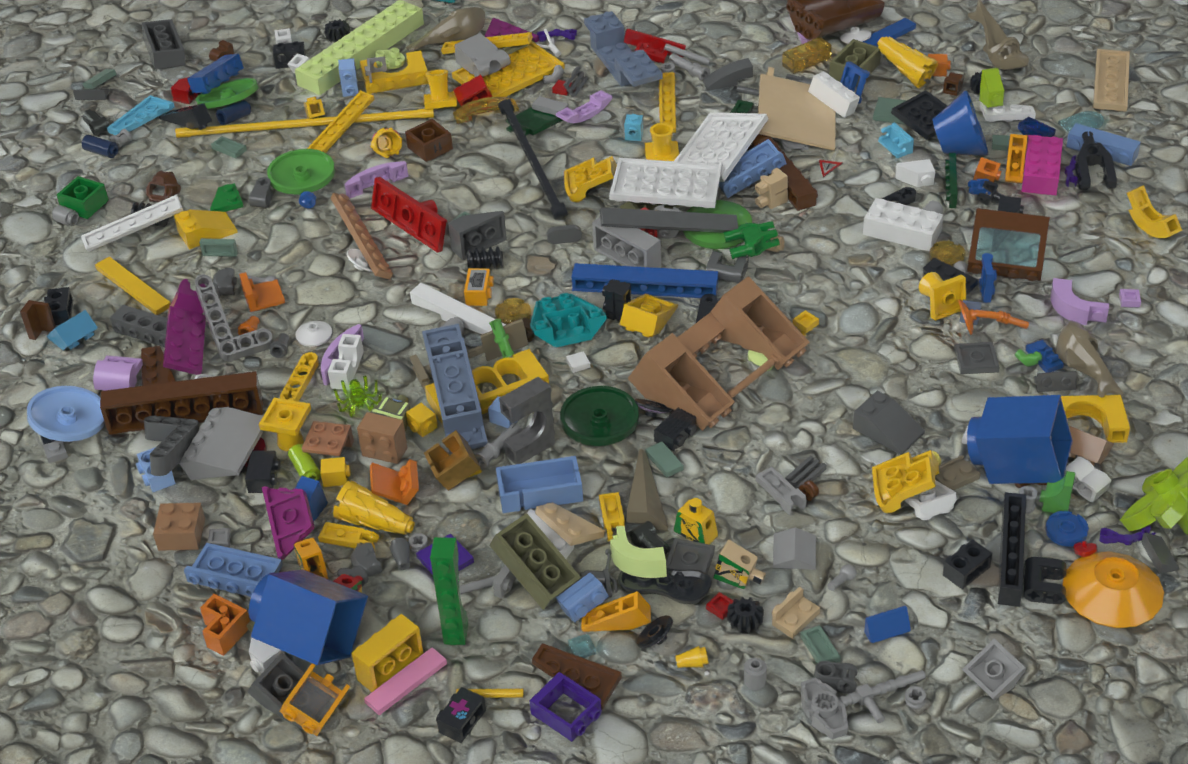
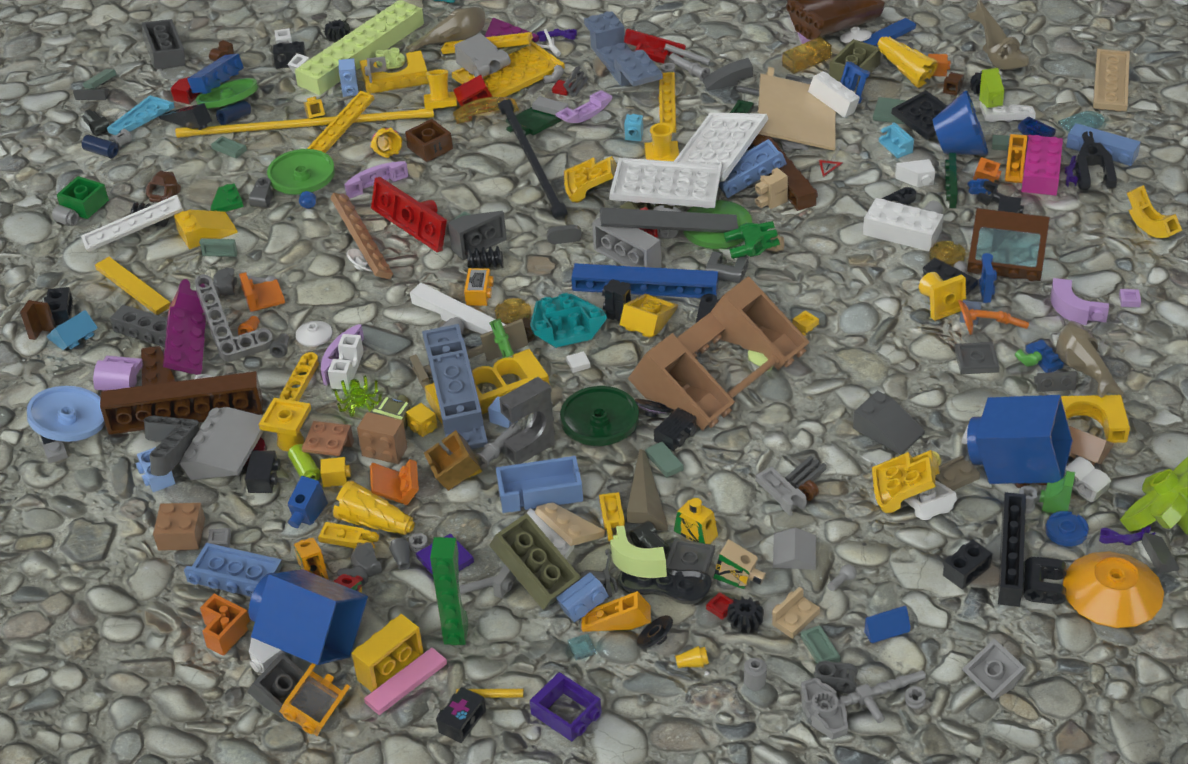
magenta wing [262,486,315,560] -> none
reddish brown wing [532,643,622,710] -> none
red piece [1074,541,1097,557] -> none

